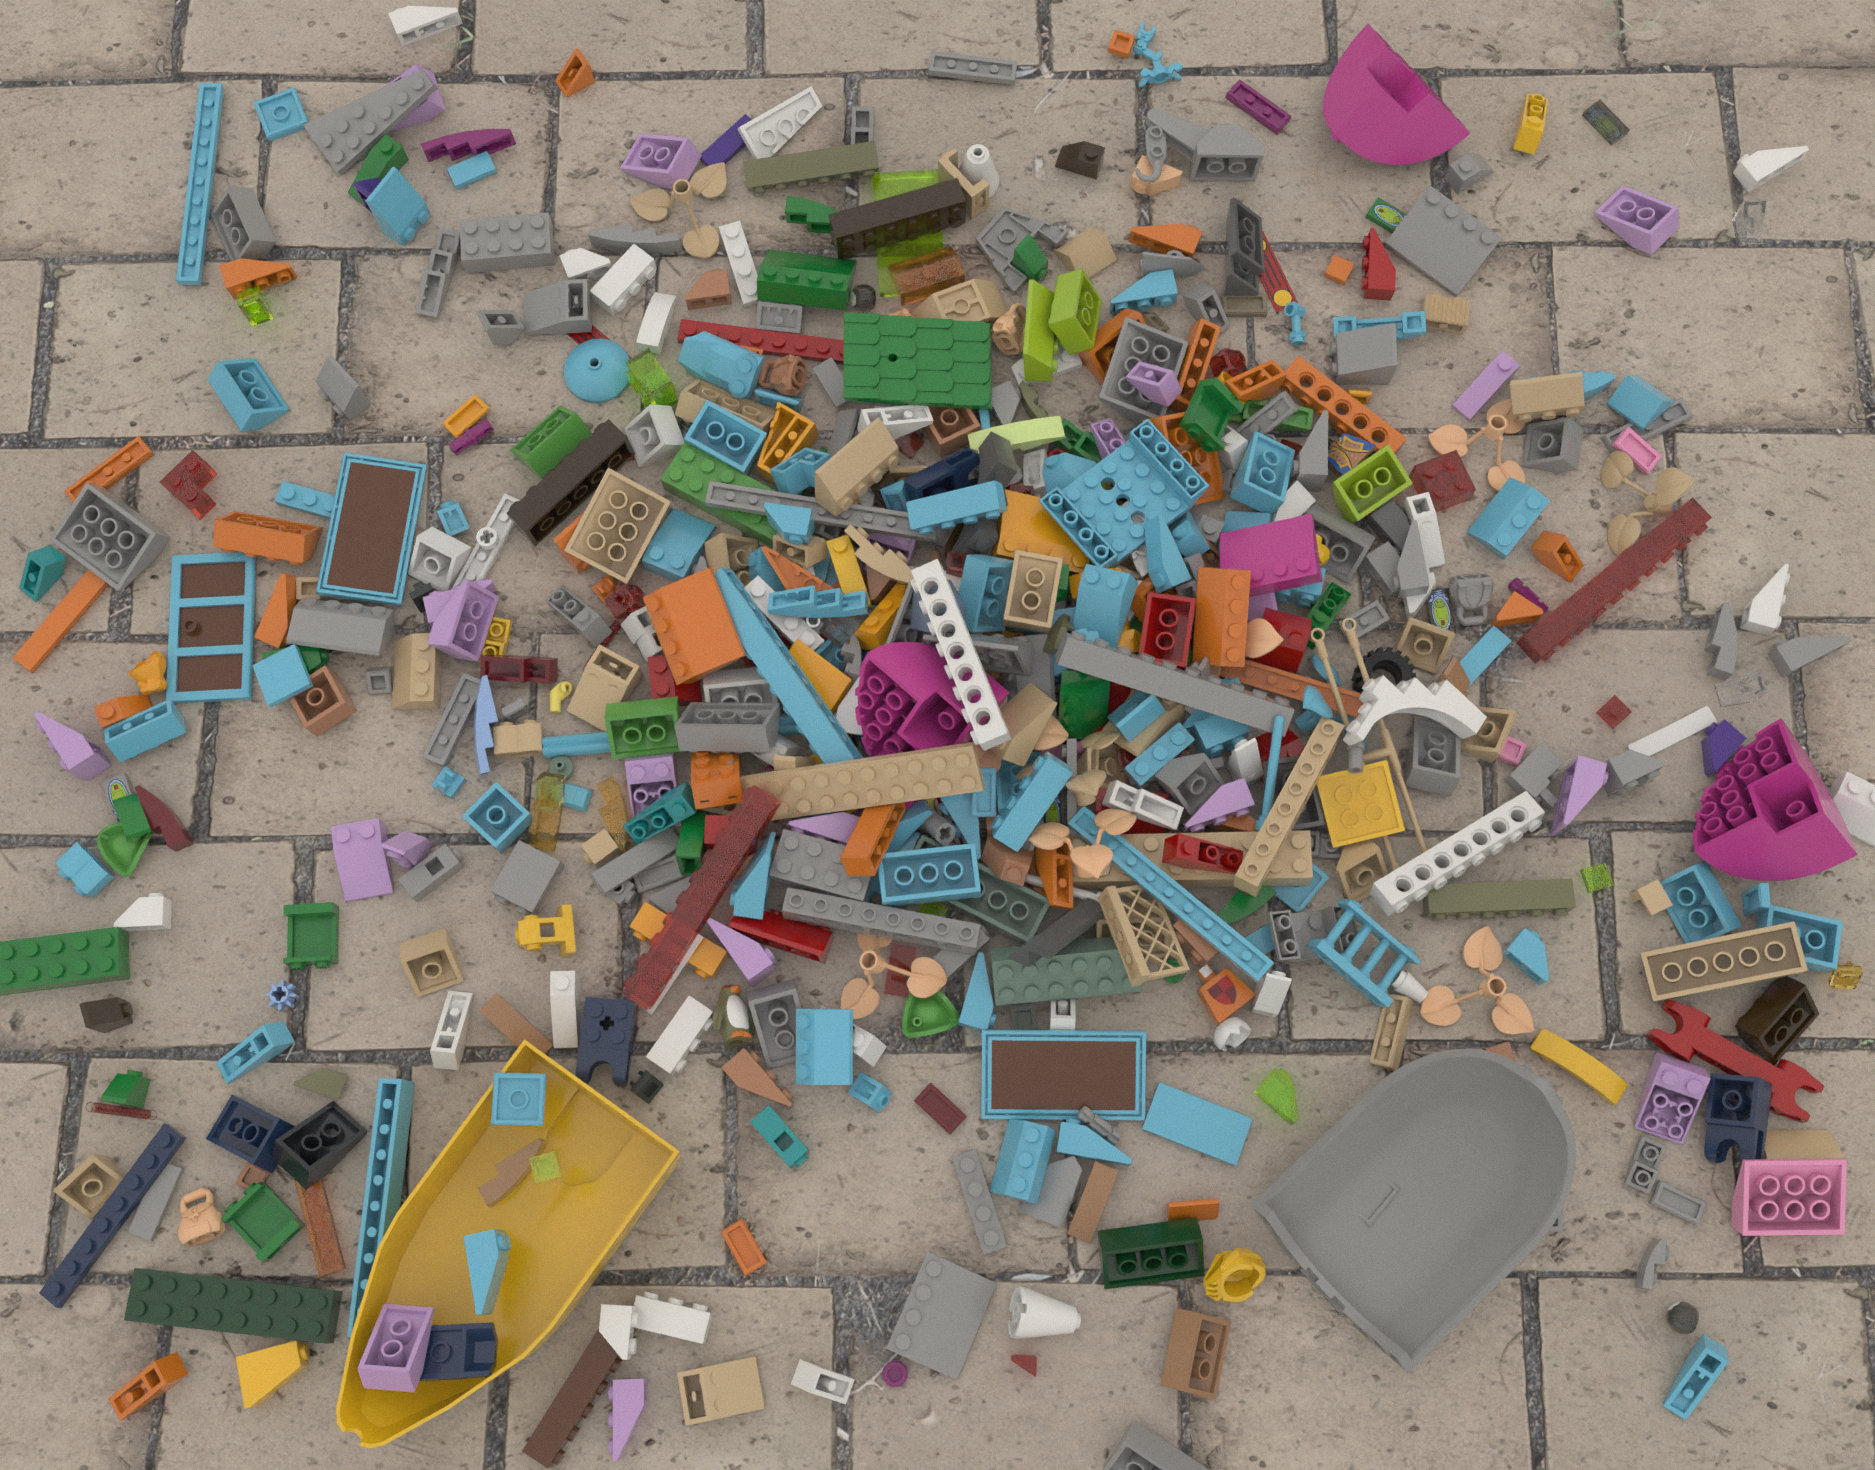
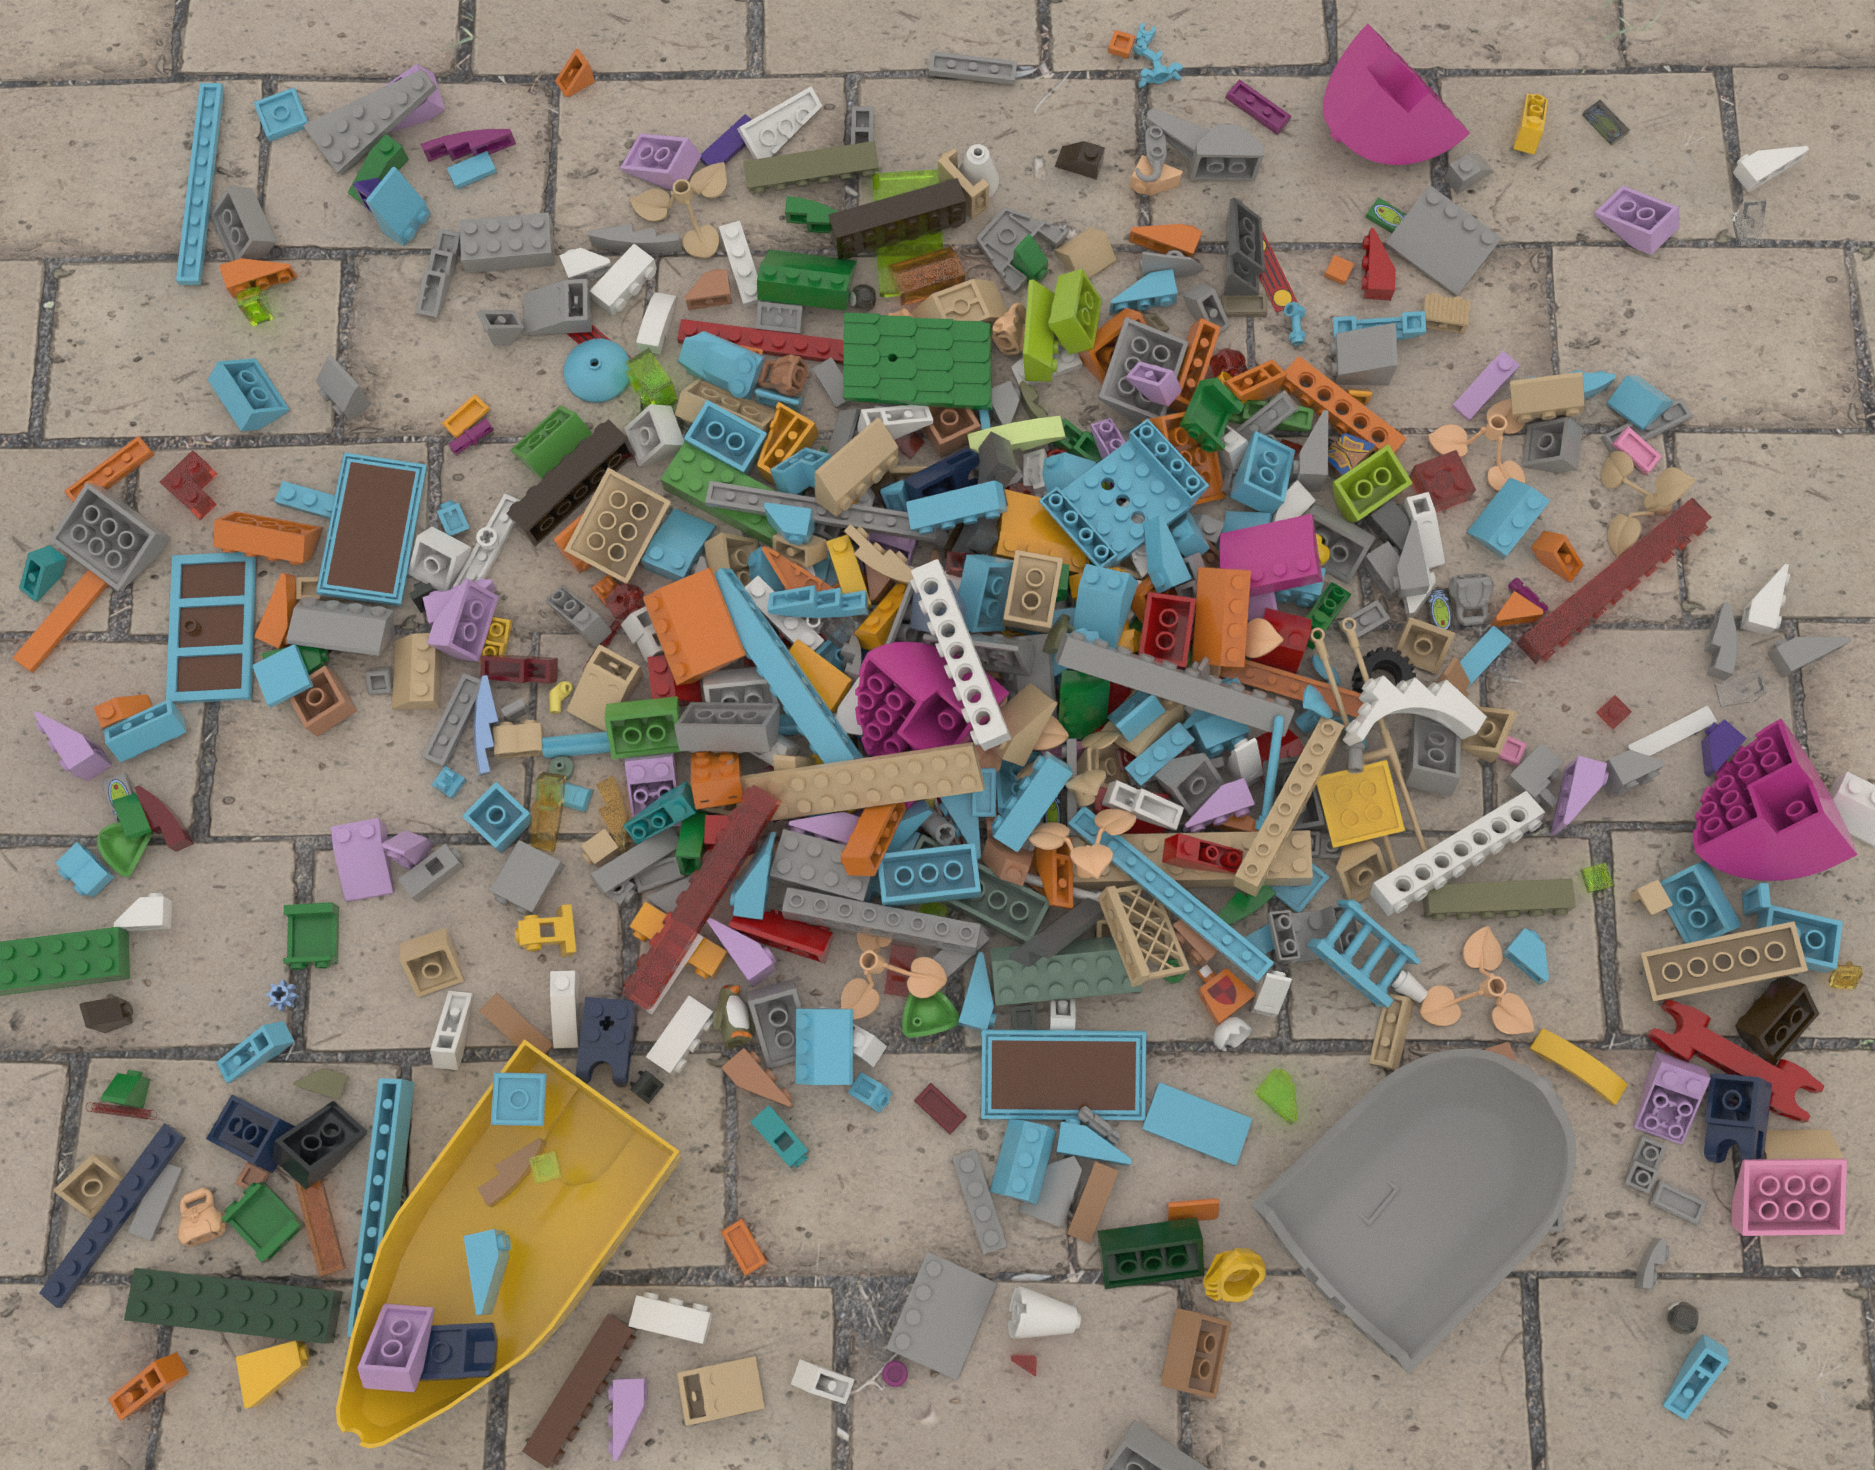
light orange hair [128,650,168,695] -> none
white slope [388,6,463,47] -> none
white slope [599,1304,639,1360] -> none

